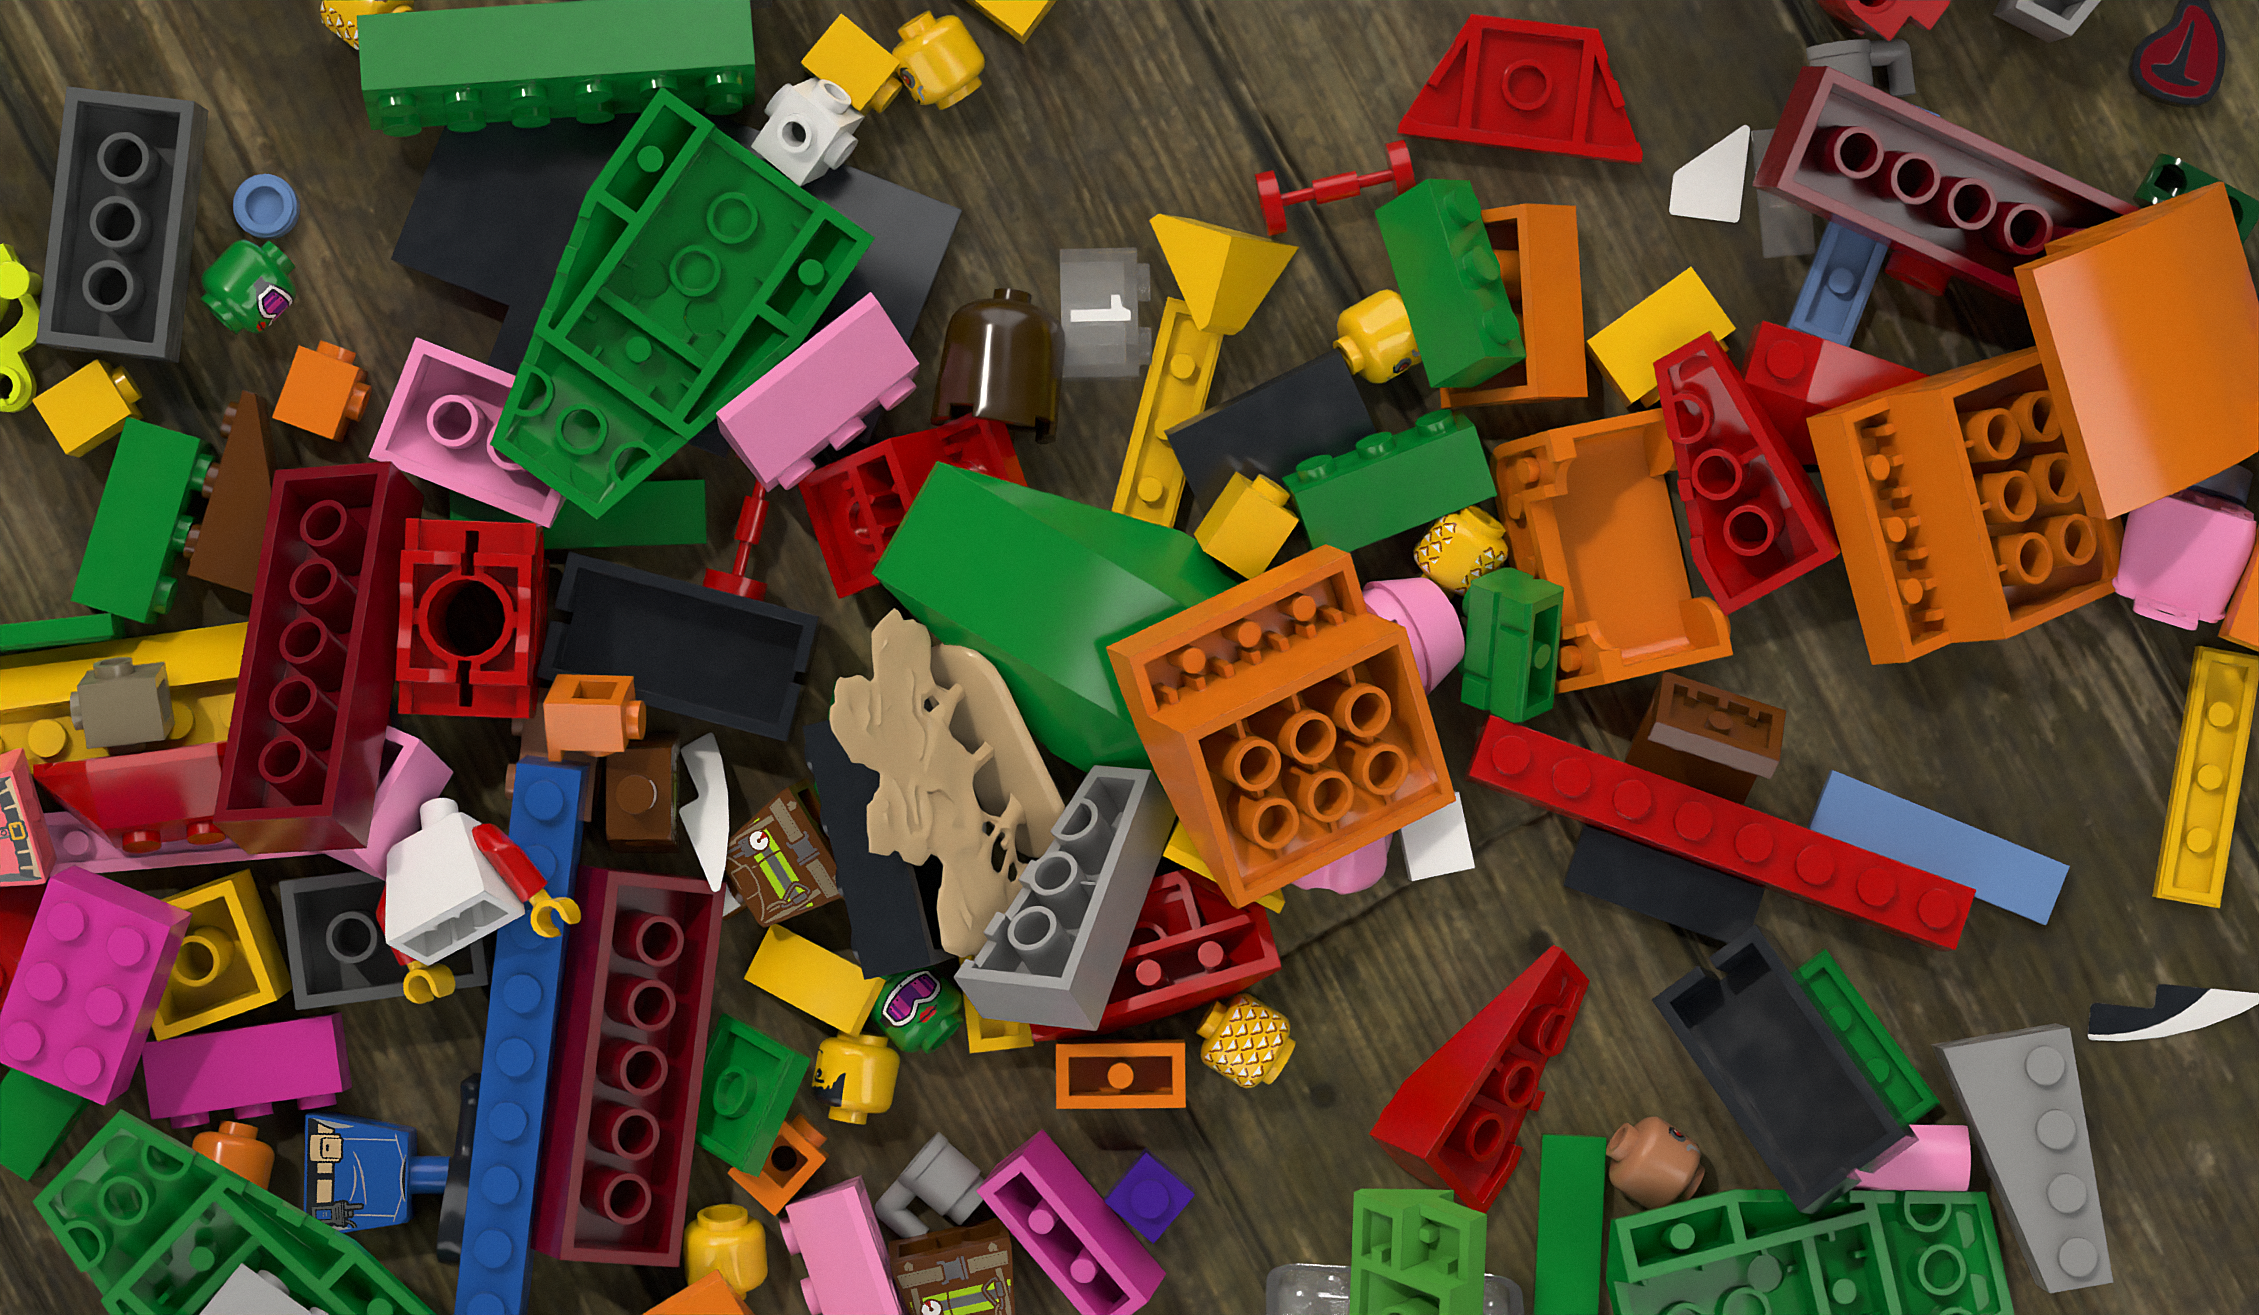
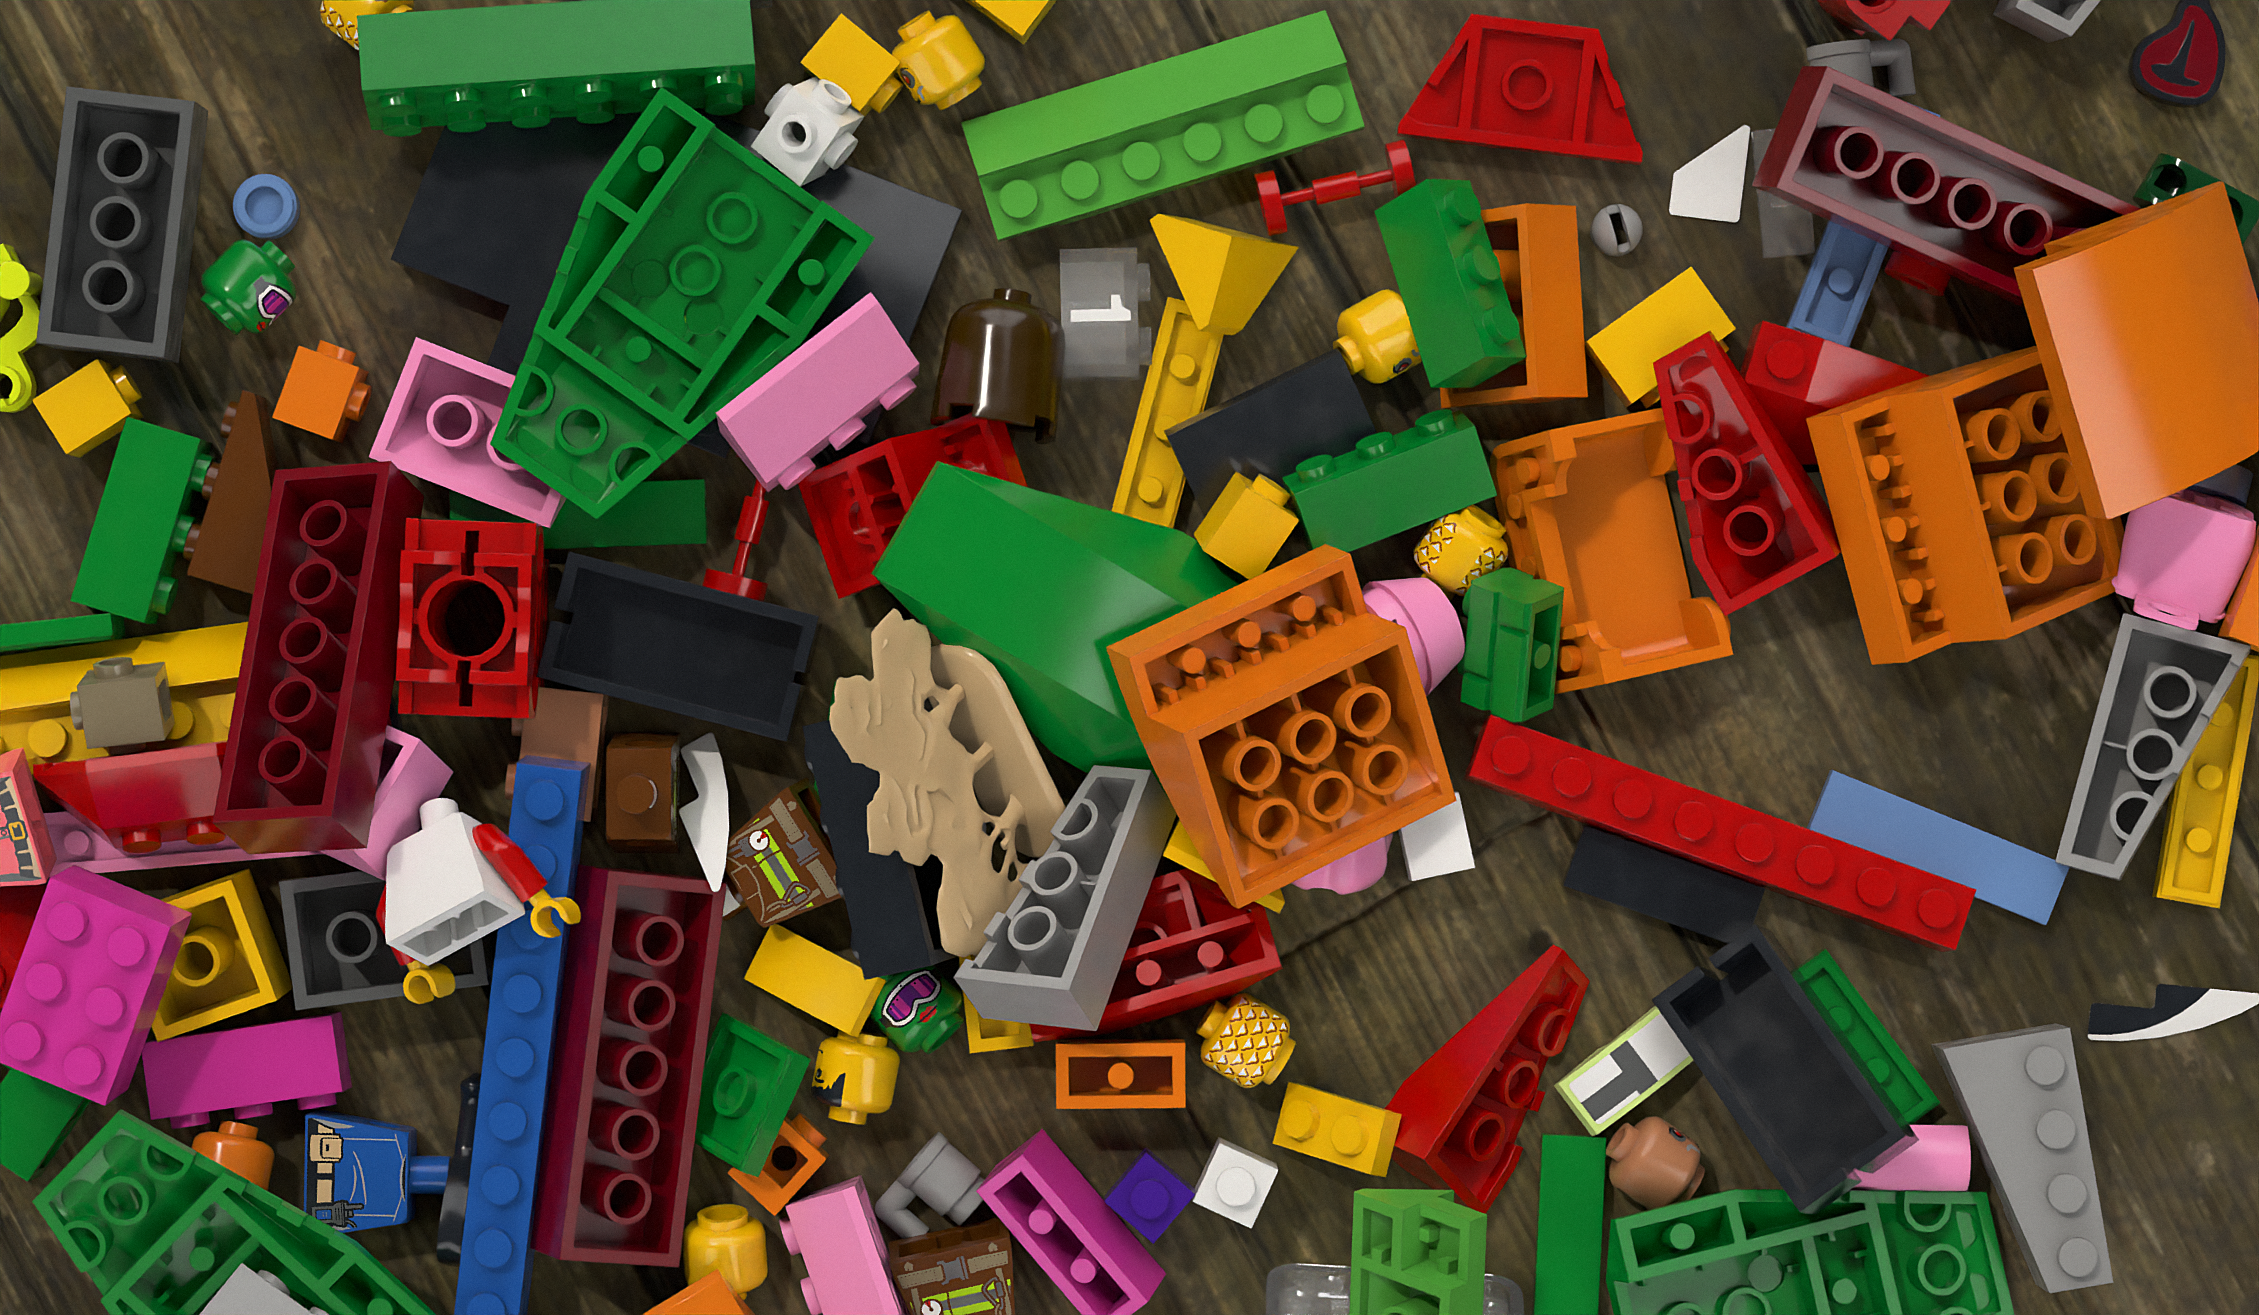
orange brick [543,674,646,762] -> none
reddish brown bracket [1624,671,1786,805] -> none
none -> bright green slope [961,10,1365,242]
none -> white brick [1192,1137,1278,1229]
none -> yellow plate [1273,1082,1402,1177]
none -> slope [1554,1006,1693,1136]
none -> light grey hinge [1590,204,1643,256]
none -> light grey wedge [2055,613,2251,881]

